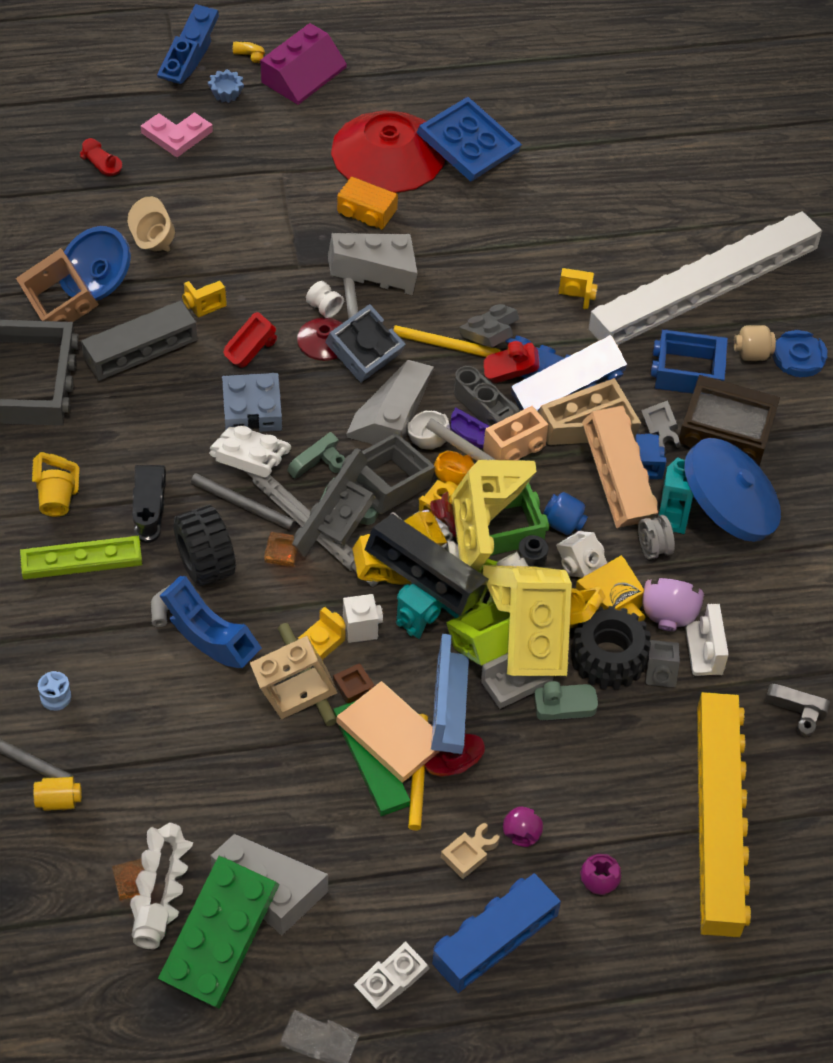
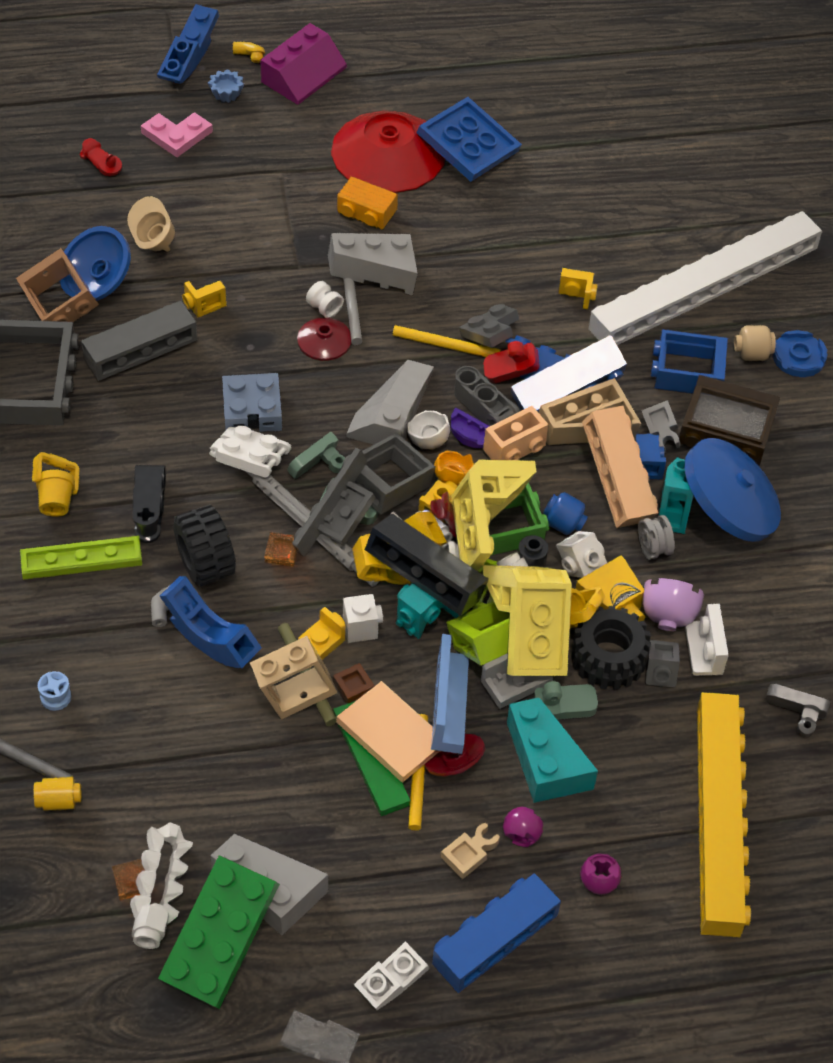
flat silver bar [191,473,296,531] -> none
red piece [223,312,277,368] -> none
piece [325,304,406,383] -> none
light grey bar [425,418,496,461] -> none
none -> teal wedge [507,698,598,803]

